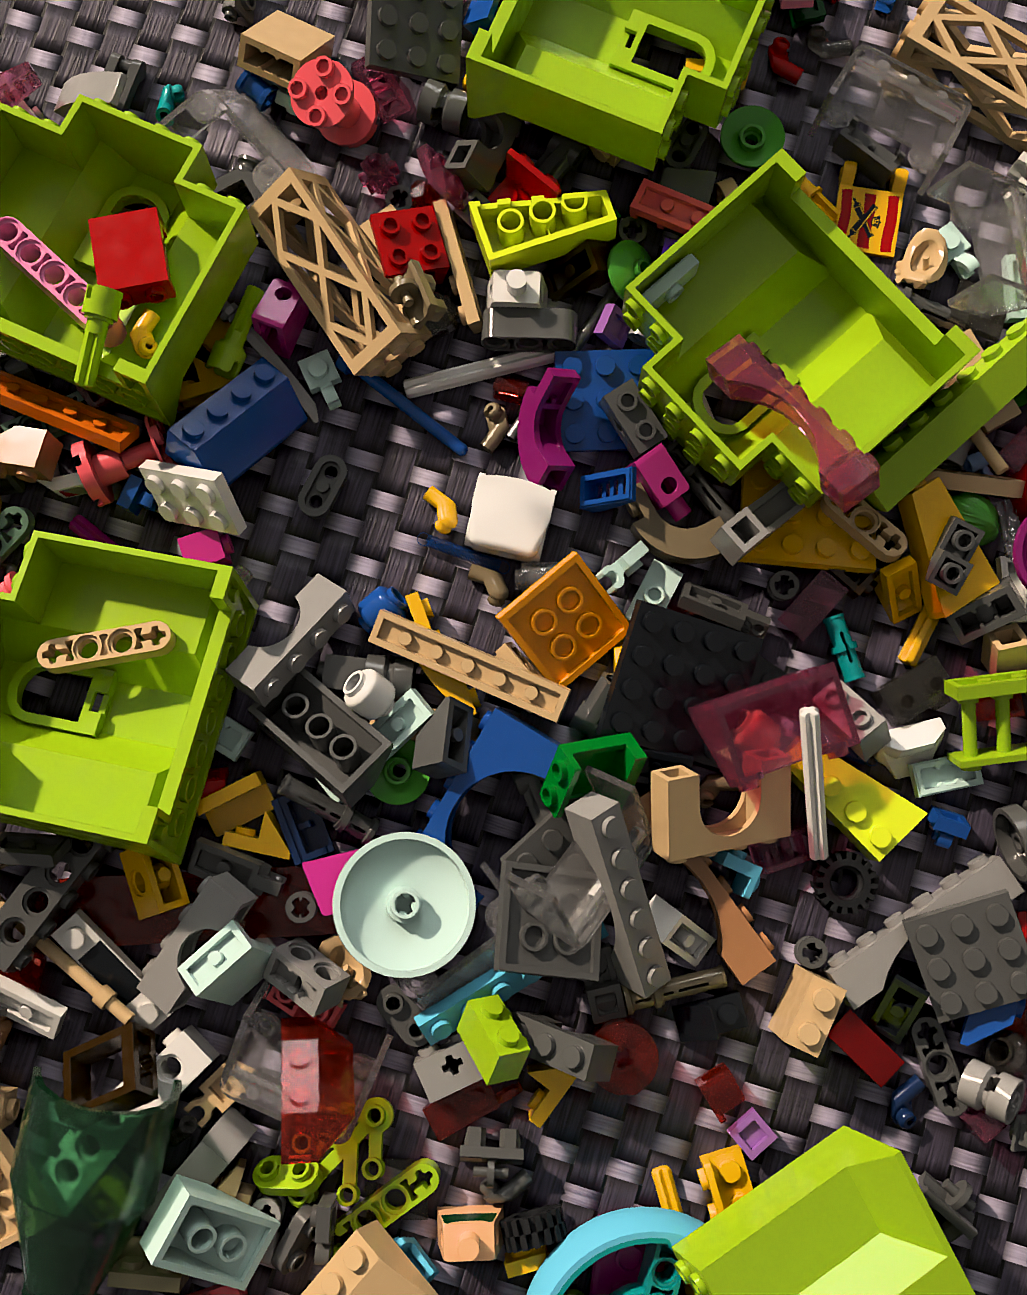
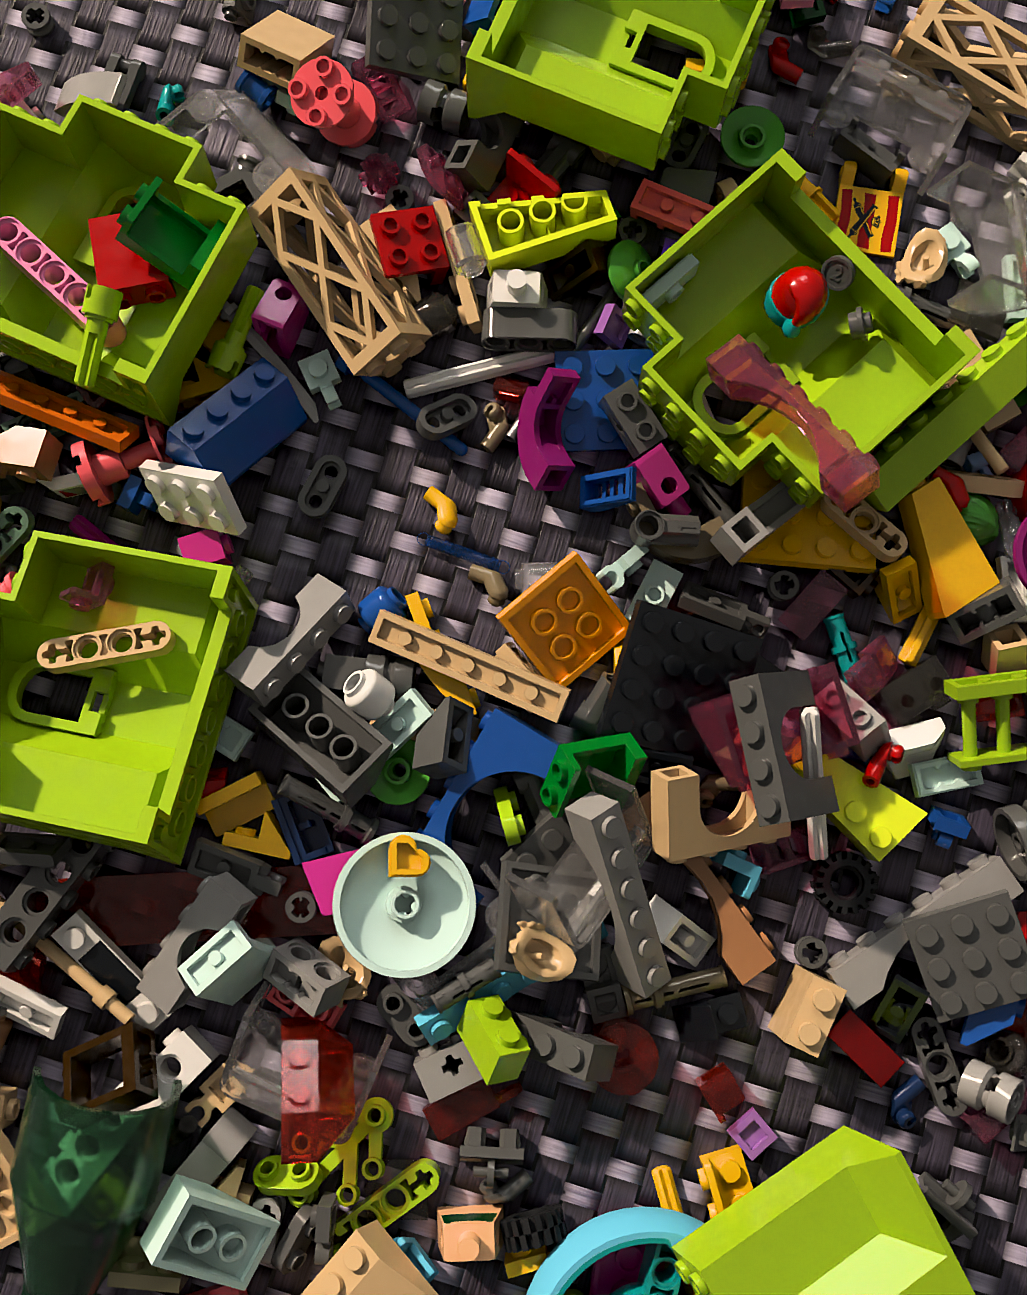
yellow brick [119,850,190,920] -> none
yellow arm [129,308,160,359] -> none
dark tan hips [389,259,447,329] -> none
clear red plate [410,180,441,208] -> none
white piece [464,472,557,563] -> none
yellow slope [527,1063,576,1128] -> none
dark grey slope [925,516,985,596] -> none
none -> dark grey bush [21,2,55,38]
none -> bracket [59,562,115,612]
none -> green panel [115,176,226,290]
none -> yellow tile [388,835,431,877]
none -> dark grey plate [416,393,477,441]
none -> dark grey pin [429,957,502,1014]
none -> clear brick [443,222,488,278]
none -> lime plate [493,786,526,847]
none -> tan hat [508,921,577,982]
none -> dark grey piece [629,509,701,547]
none -> dark grey arch [729,670,839,827]
none -> red piece [764,266,829,339]
none -> dark grey piece [821,255,856,291]
none -> clear pink slope [843,635,899,702]
none -> dark grey plate [848,306,874,342]
none -> red arm [862,741,905,788]
none -> red arm [928,466,970,513]

